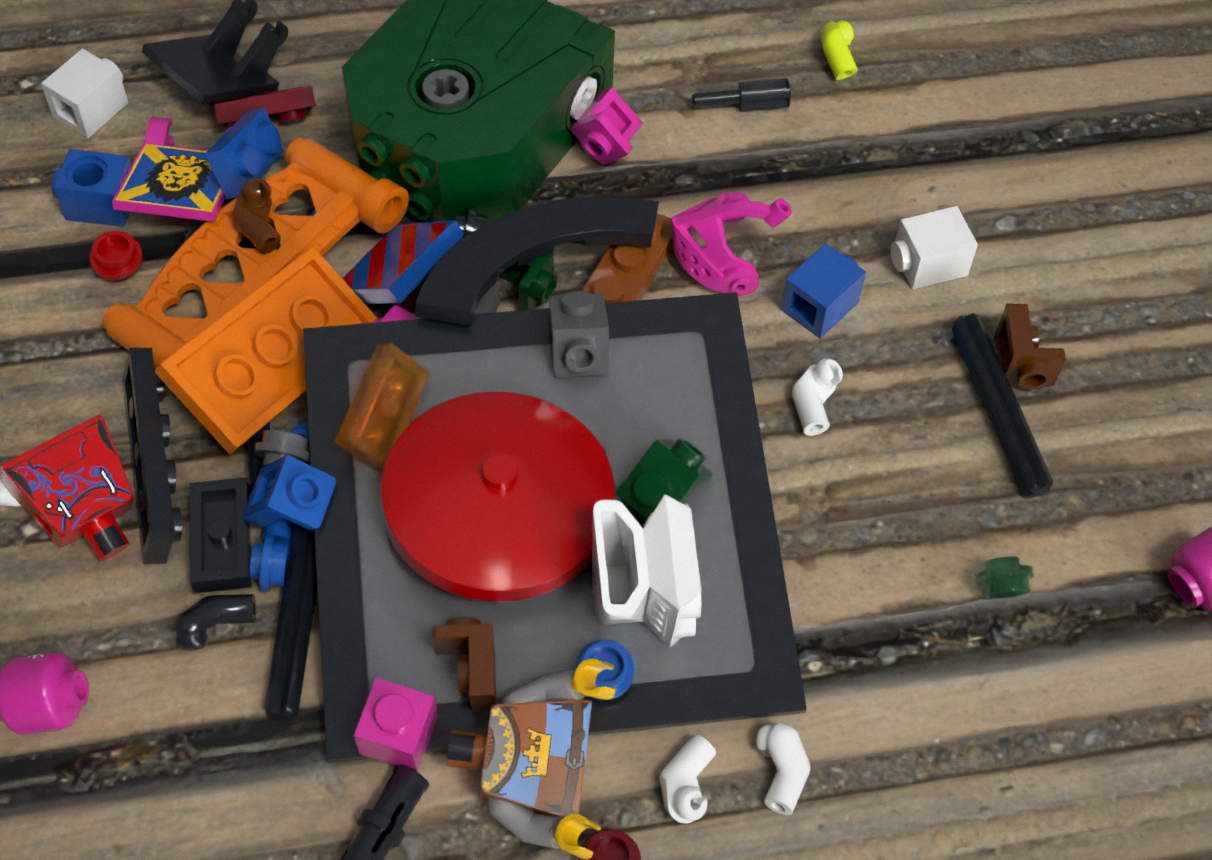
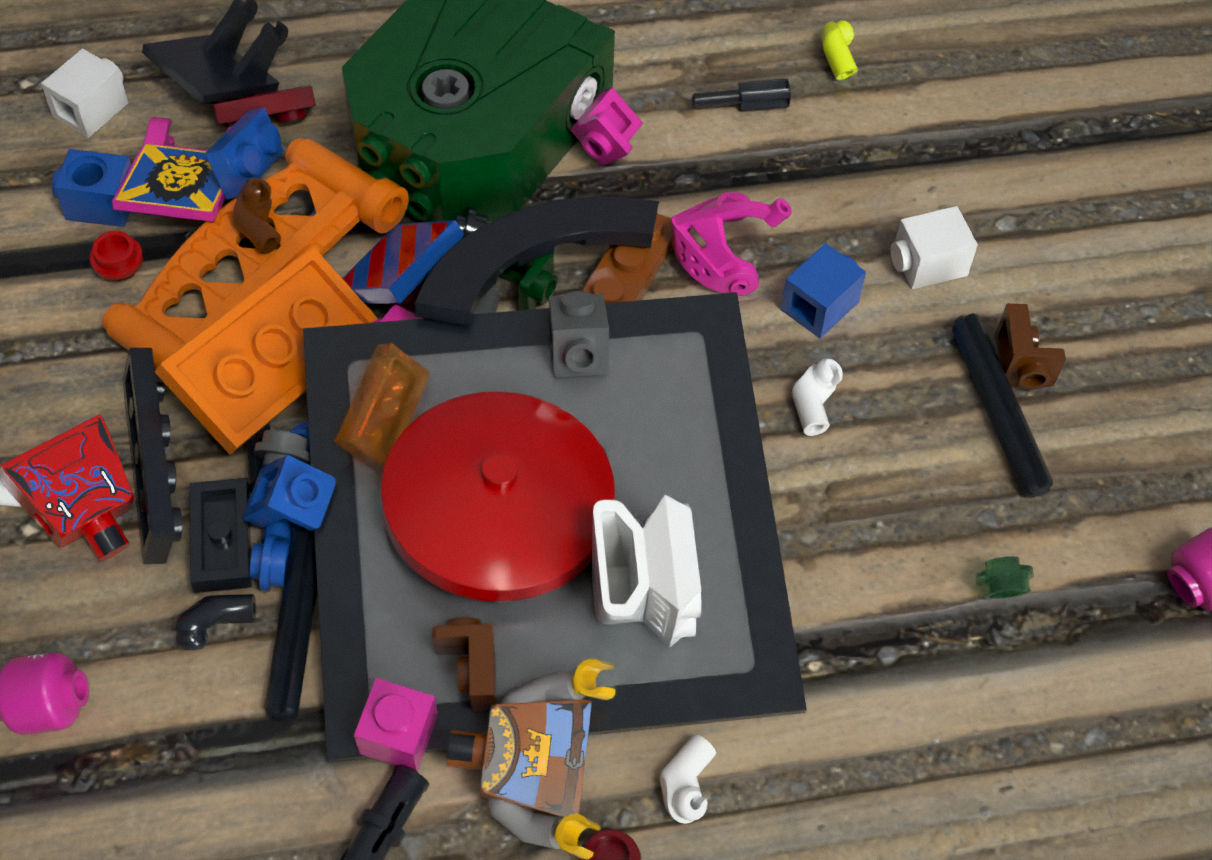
blue plate [575,640,635,700] -> none
dark green bracket [615,437,713,520] -> none
white arm [756,723,811,815] -> none

